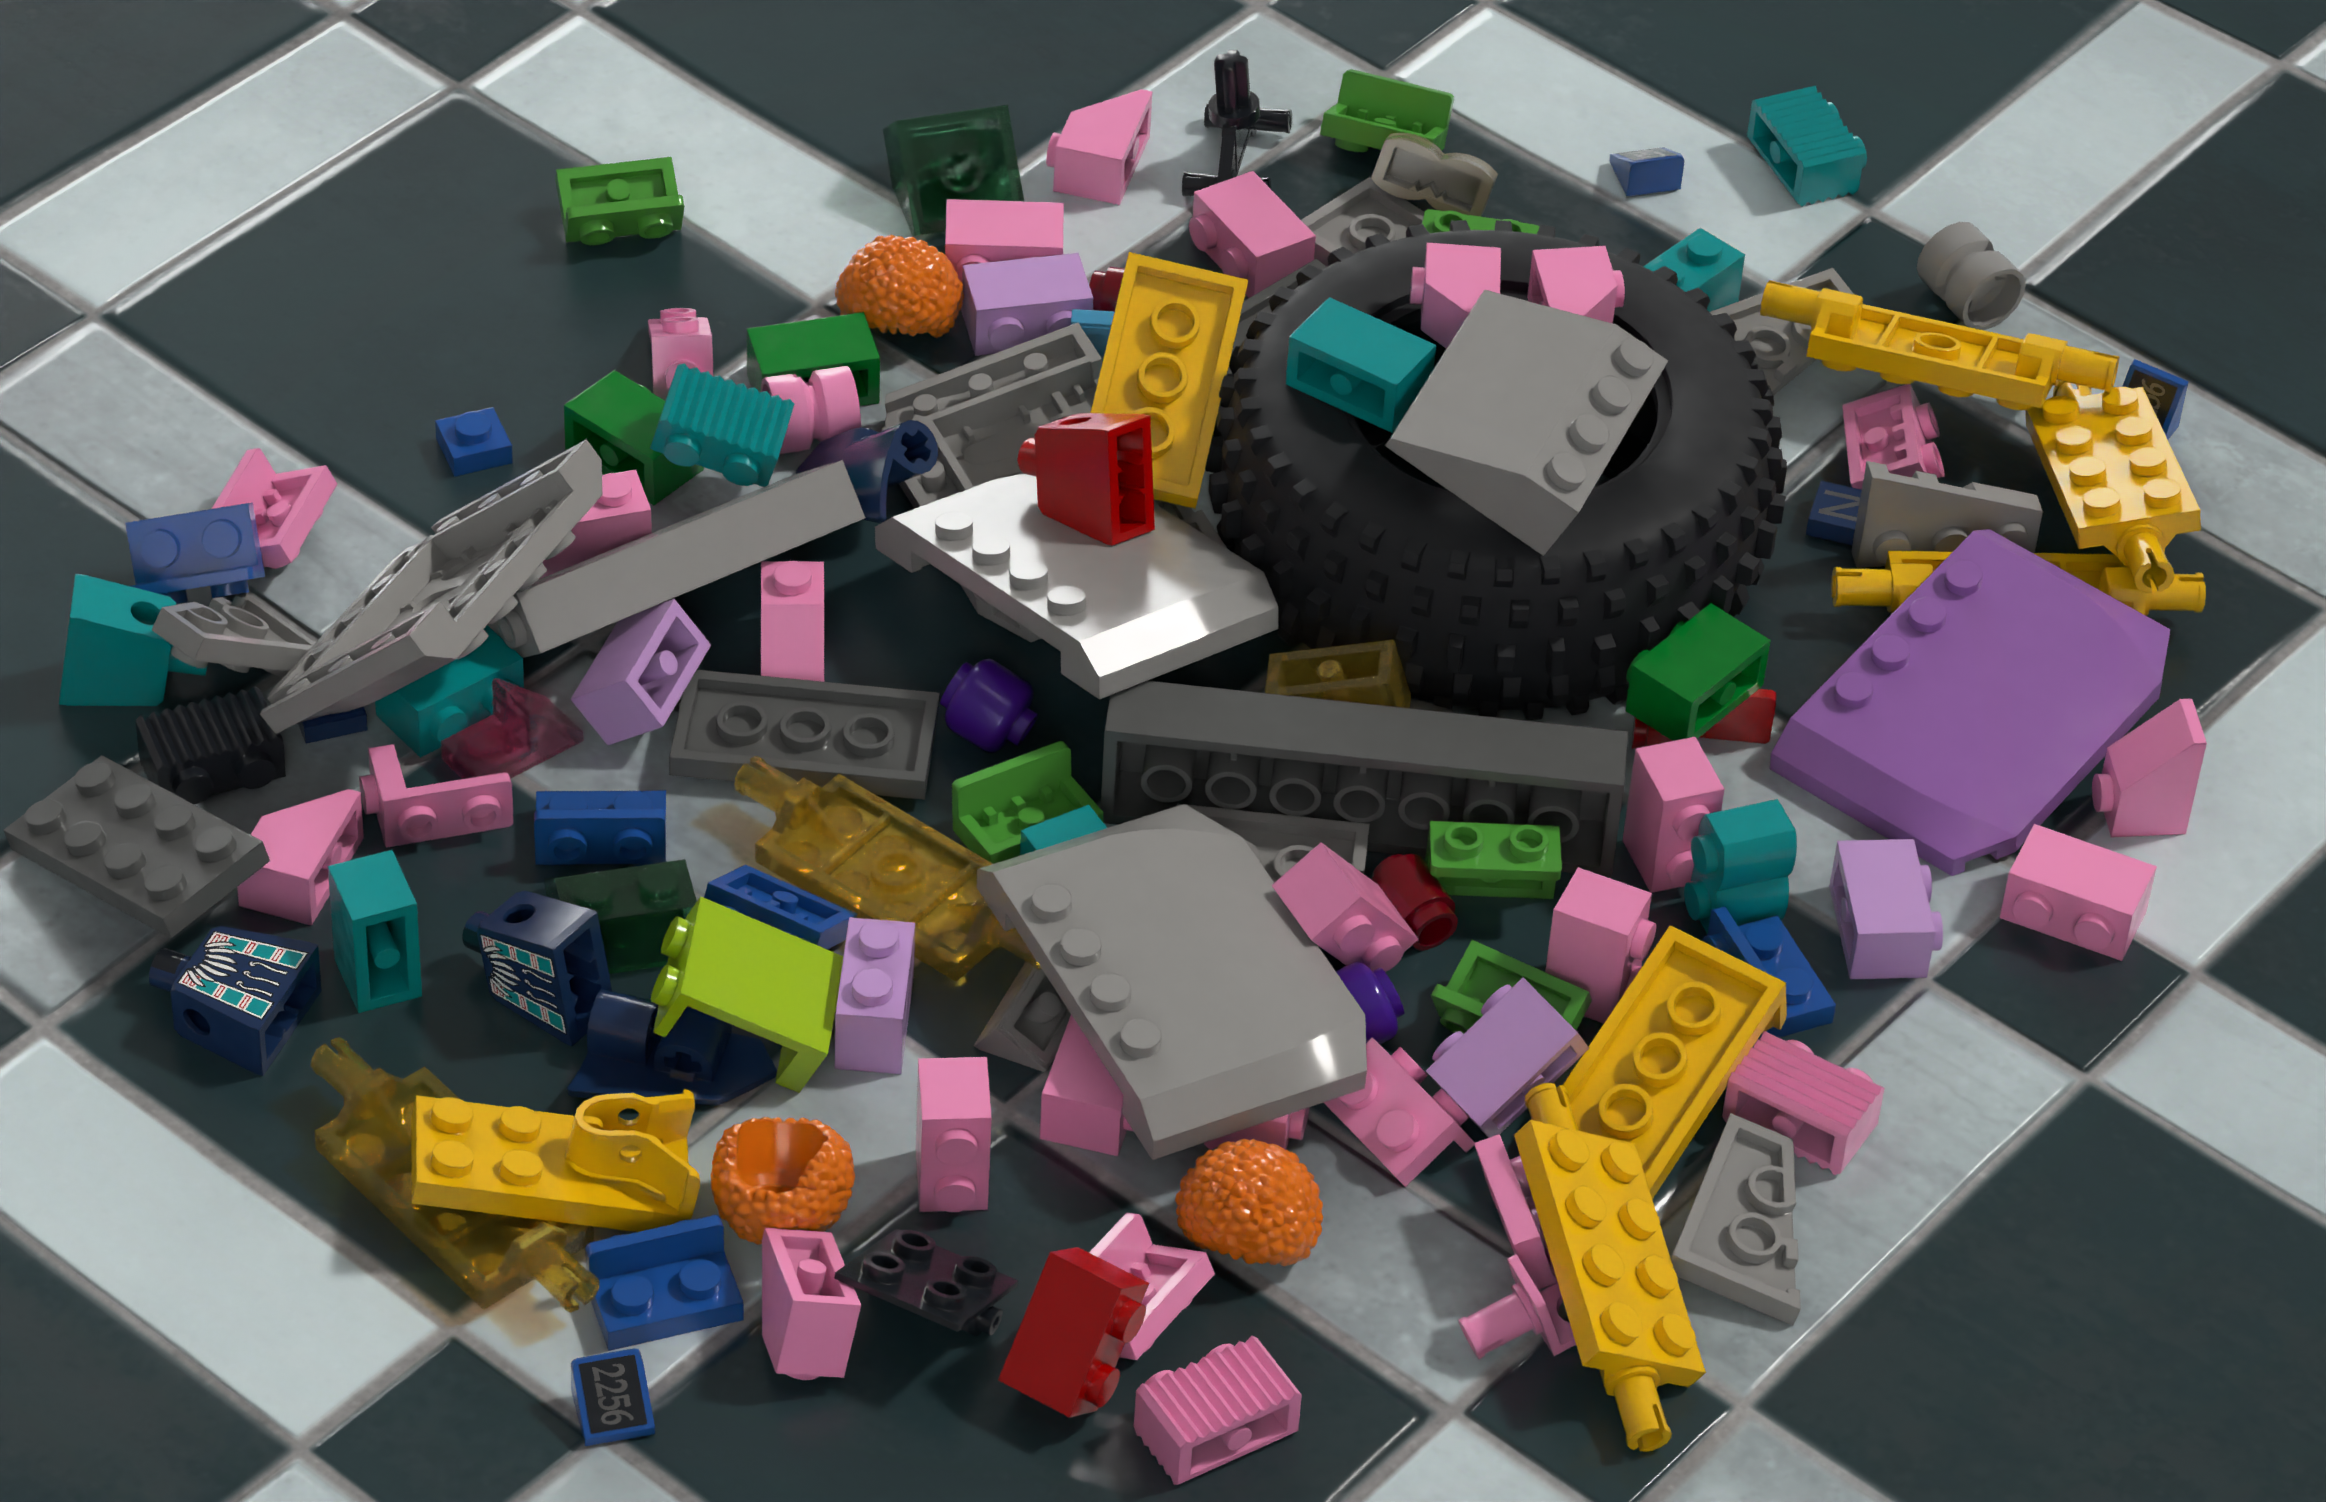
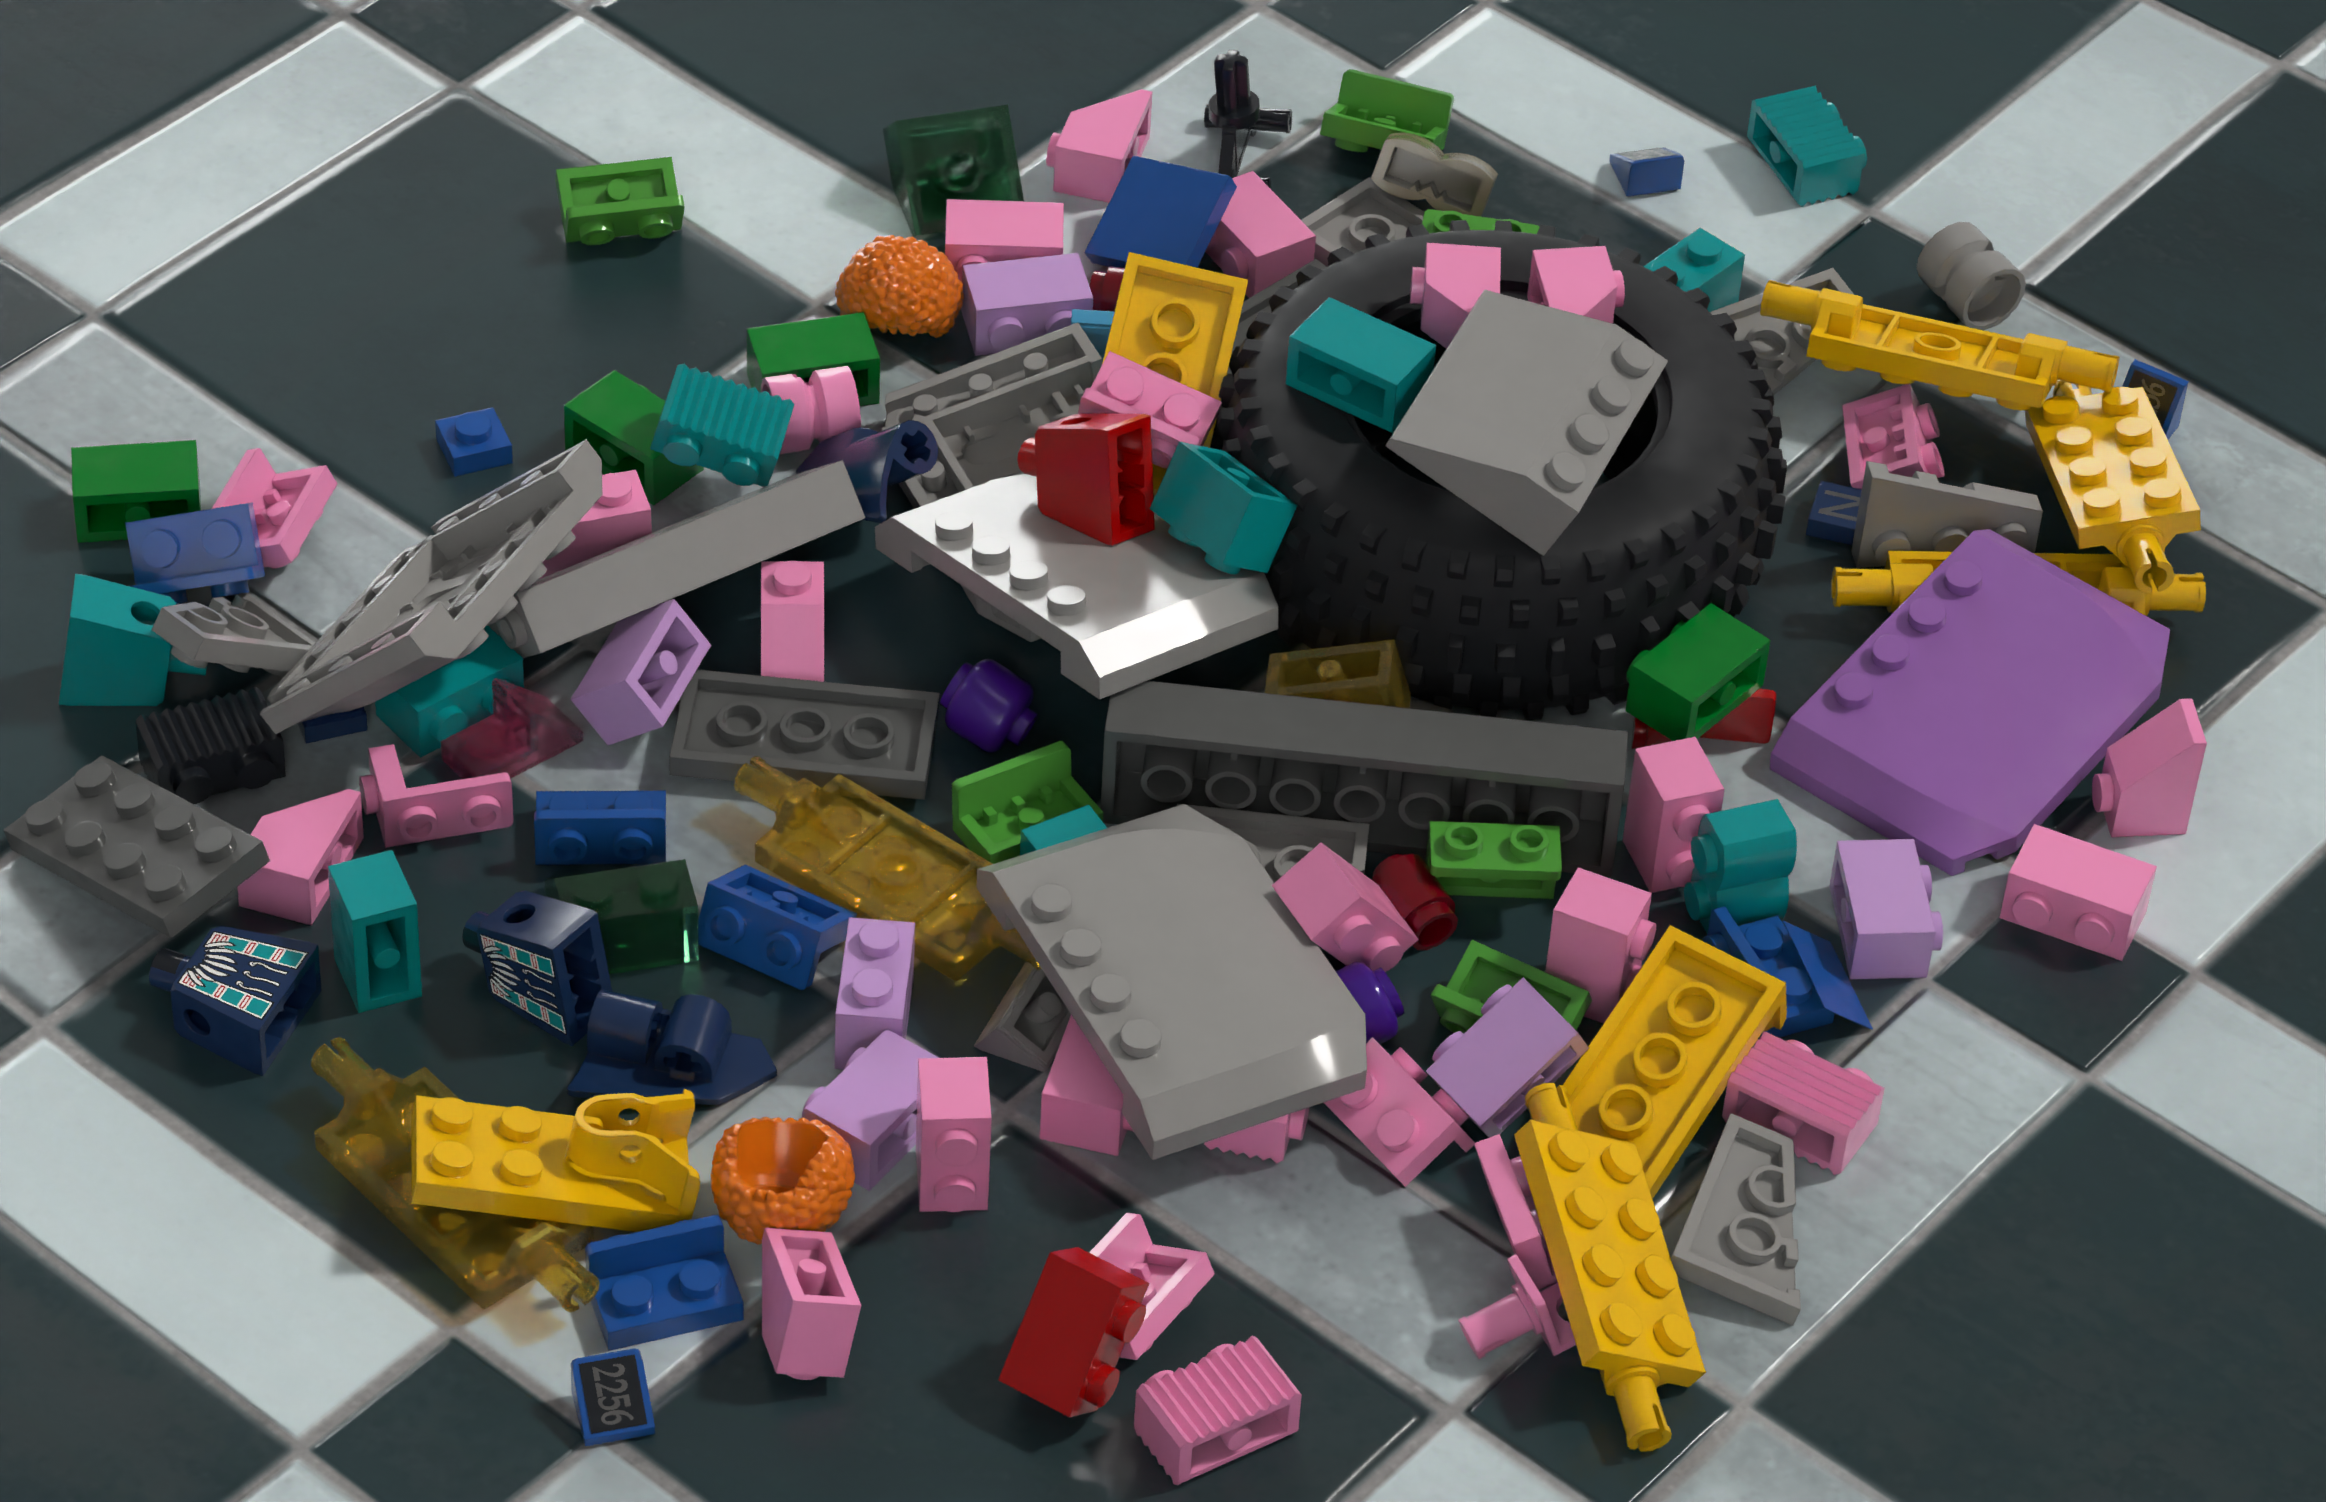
bright pink bracket [648,308,713,400] -> none
lime panel [651,896,843,1093] -> none
black hinge [834,1229,1018,1336] -> none
orange hair [1175,1139,1323,1266] -> none
none -> green brick [71,440,201,543]
none -> lavender brick [802,1028,939,1191]
none -> bright pink bracket [1078,351,1222,469]
none -> blue tile [1084,155,1237,268]
none -> teal brick [1150,441,1298,575]
none -> blue sticker [1783,921,1873,1030]

